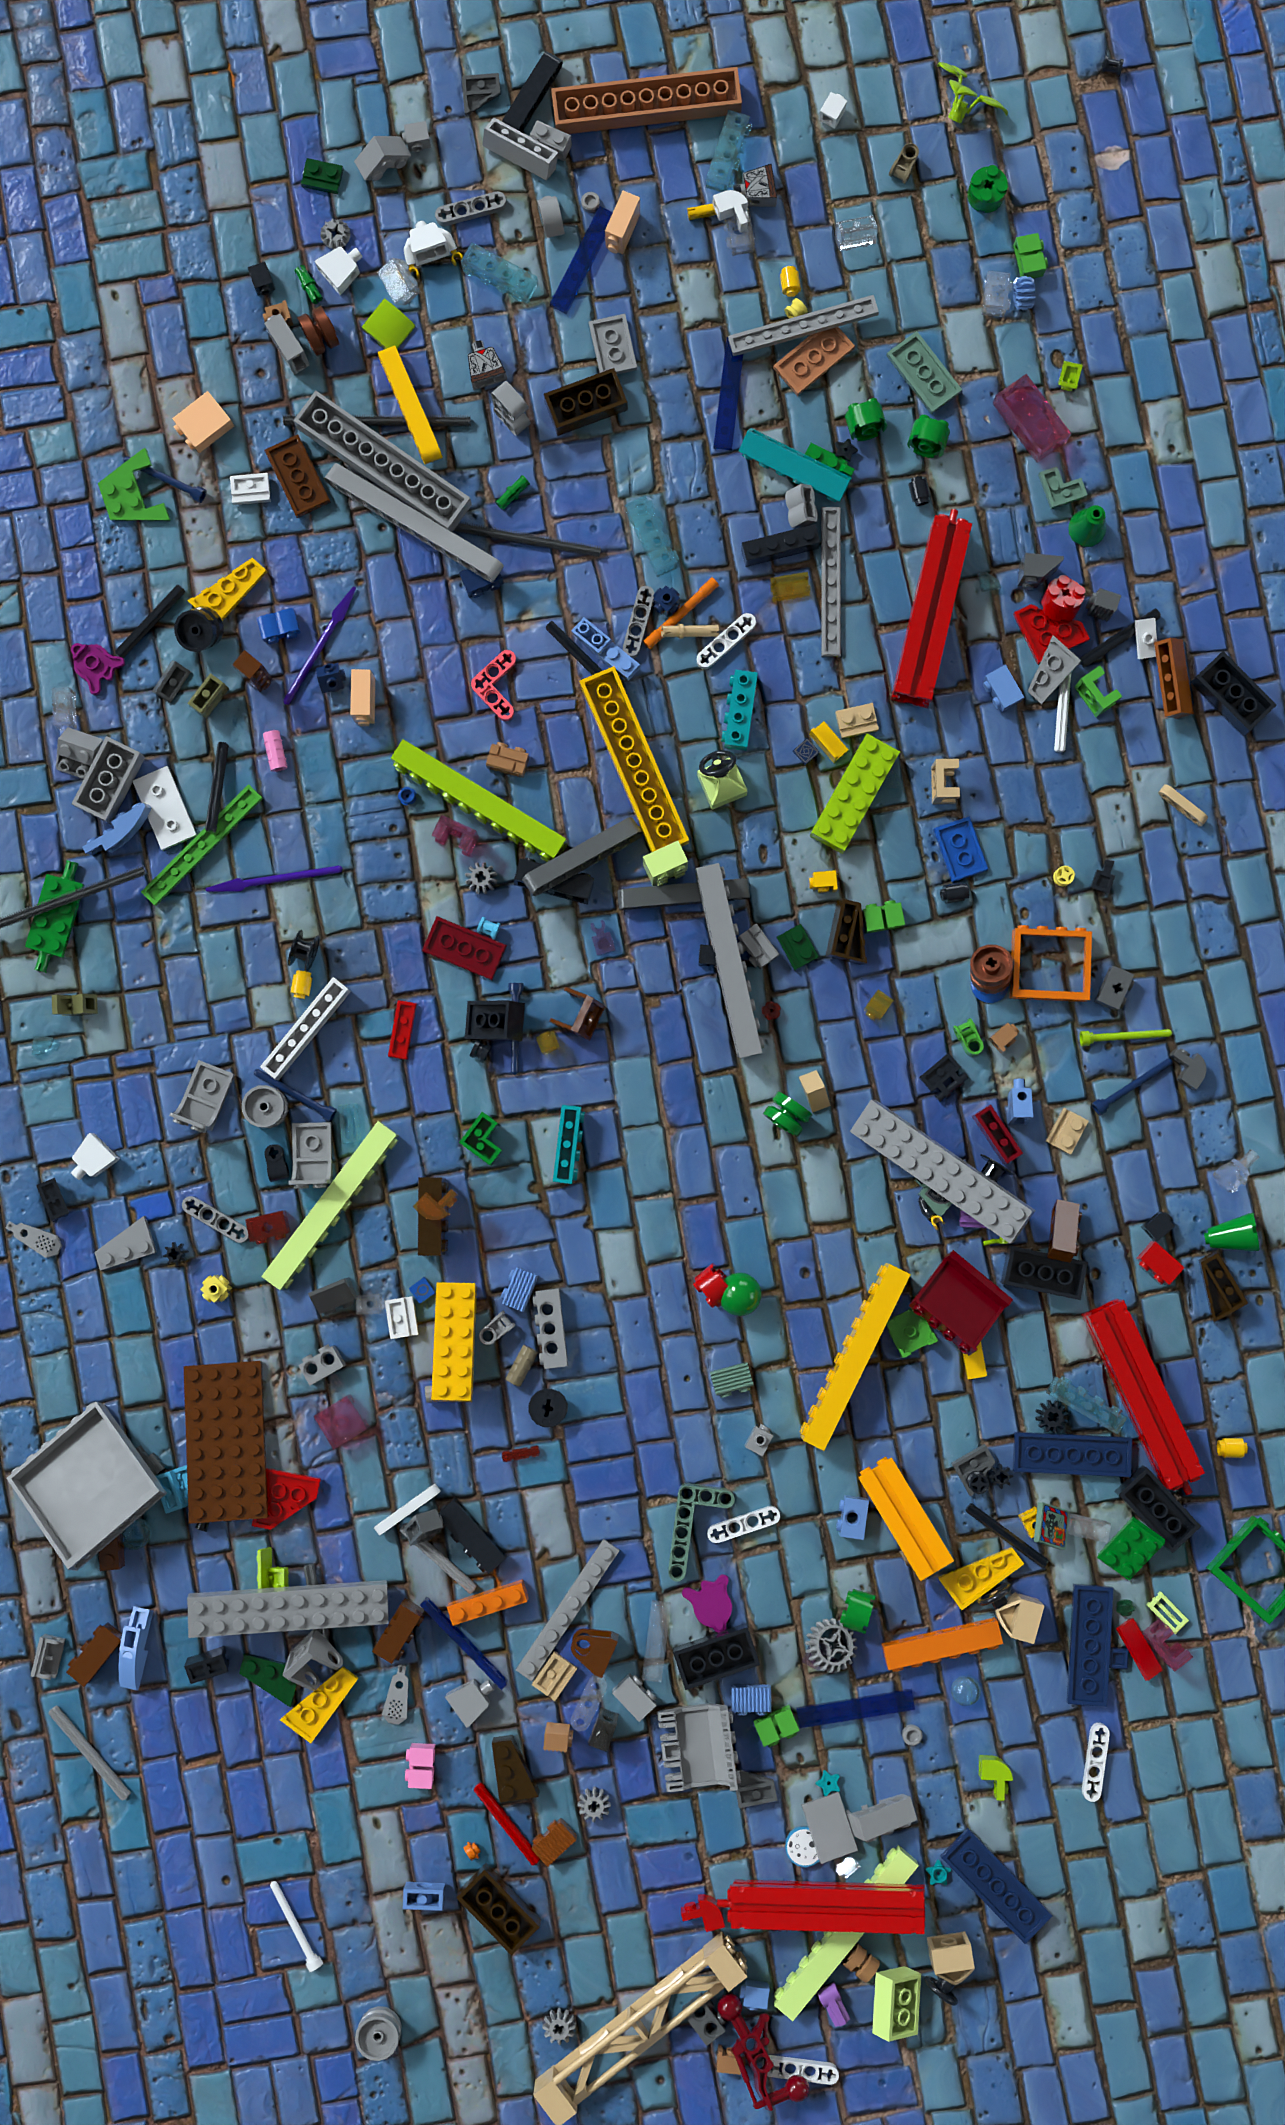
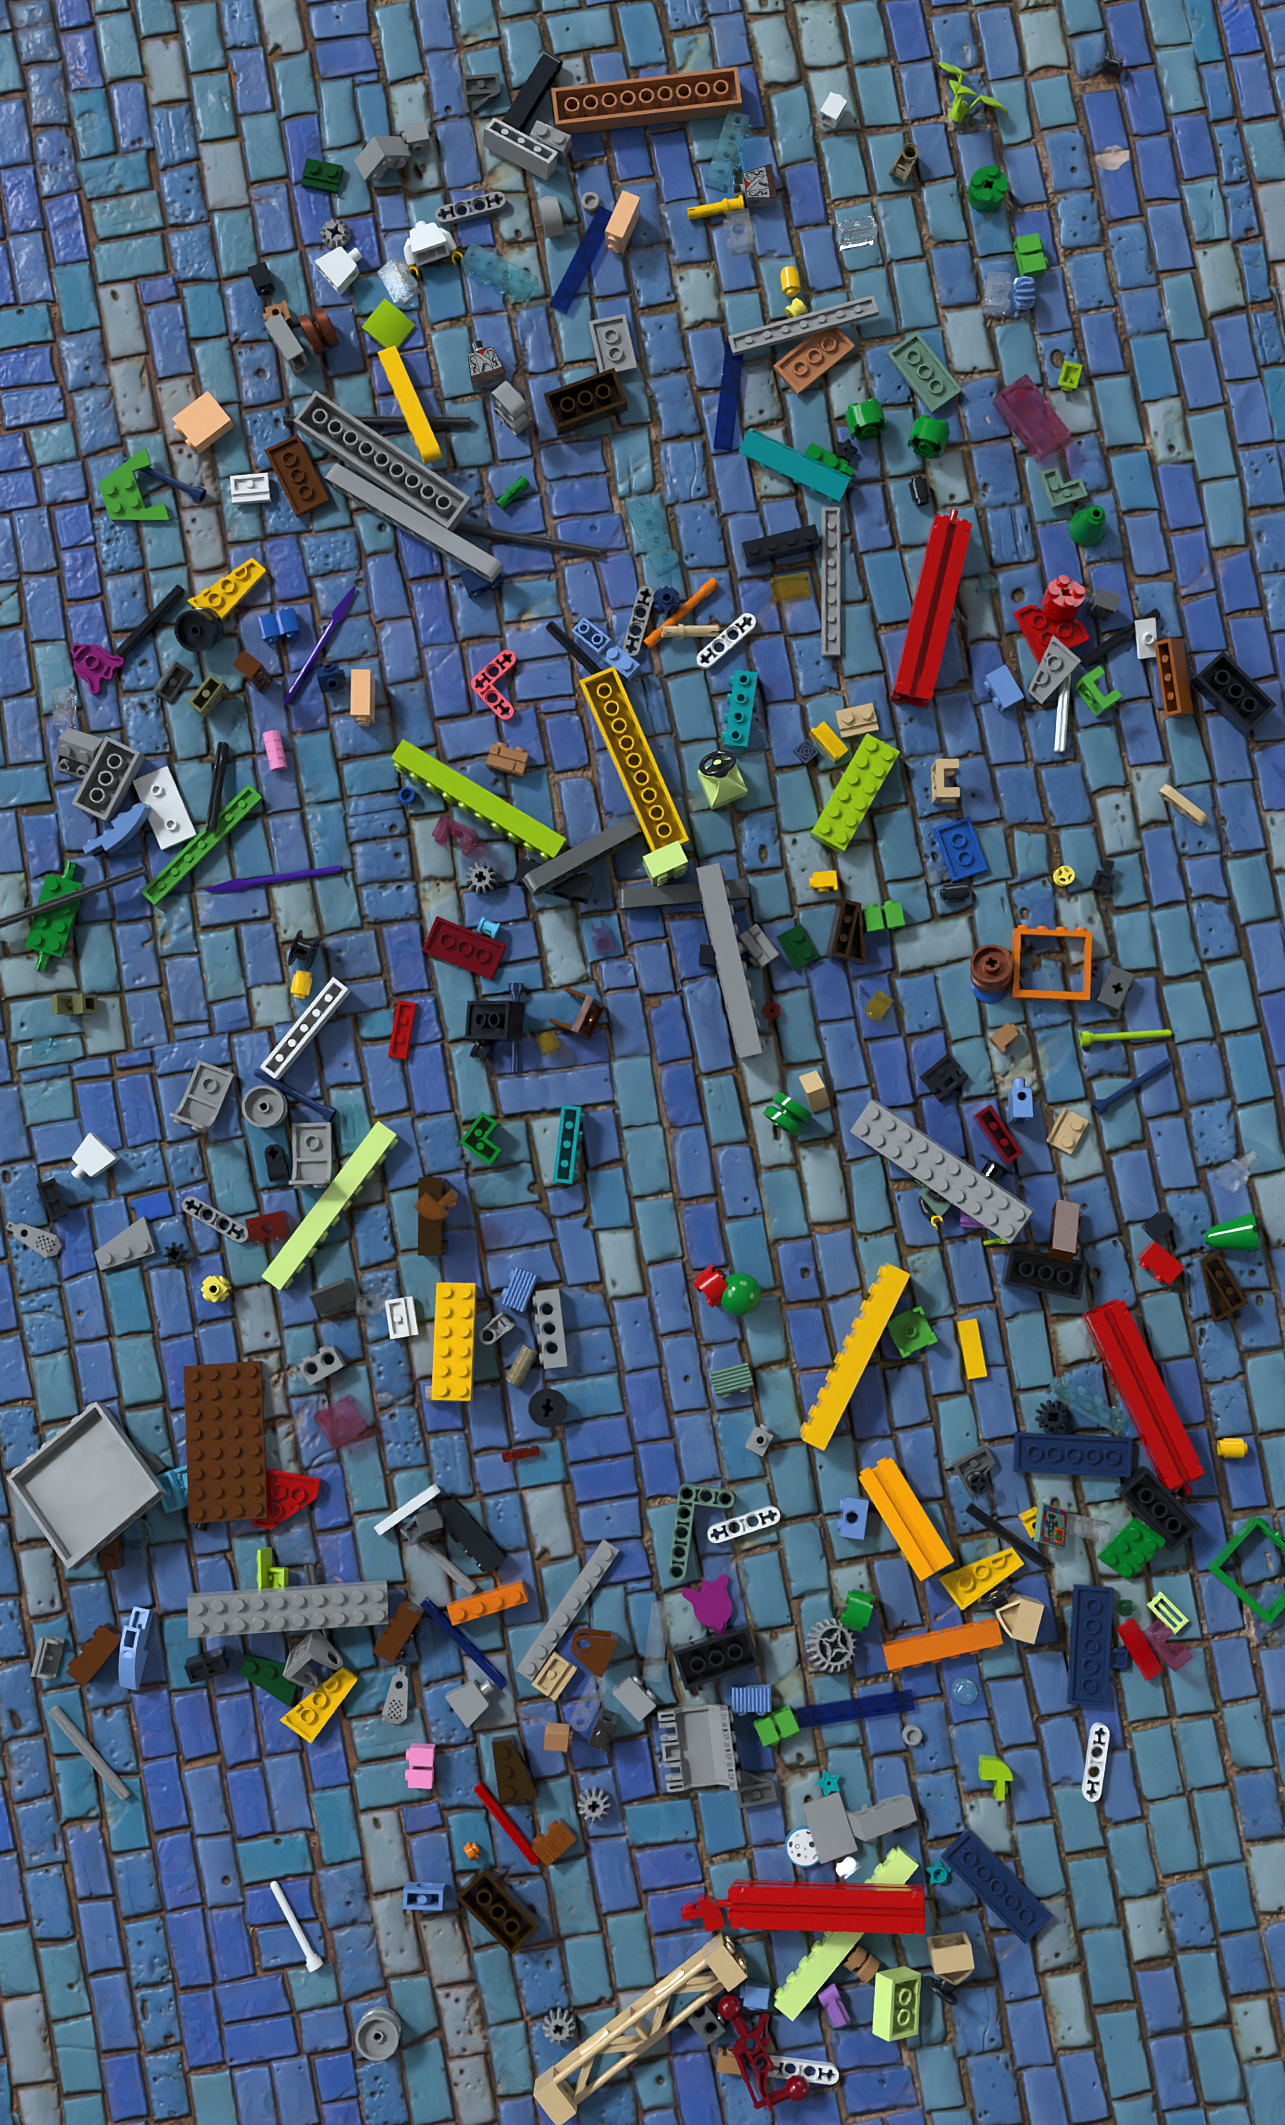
green pin [294,265,323,304] -> none
blue tile [409,1277,436,1304] -> none
white brick [713,190,750,233] -> none
light grey brick [785,484,818,529] -> none
dark red panel [909,1250,1013,1355] -> none
bright green piece [953,1018,984,1057] -> none
black gear [988,1463,1013,1489] -> none
dark grey slope [1017,553,1064,590] -> none
dark grey brick [1169,1048,1206,1090] -> none

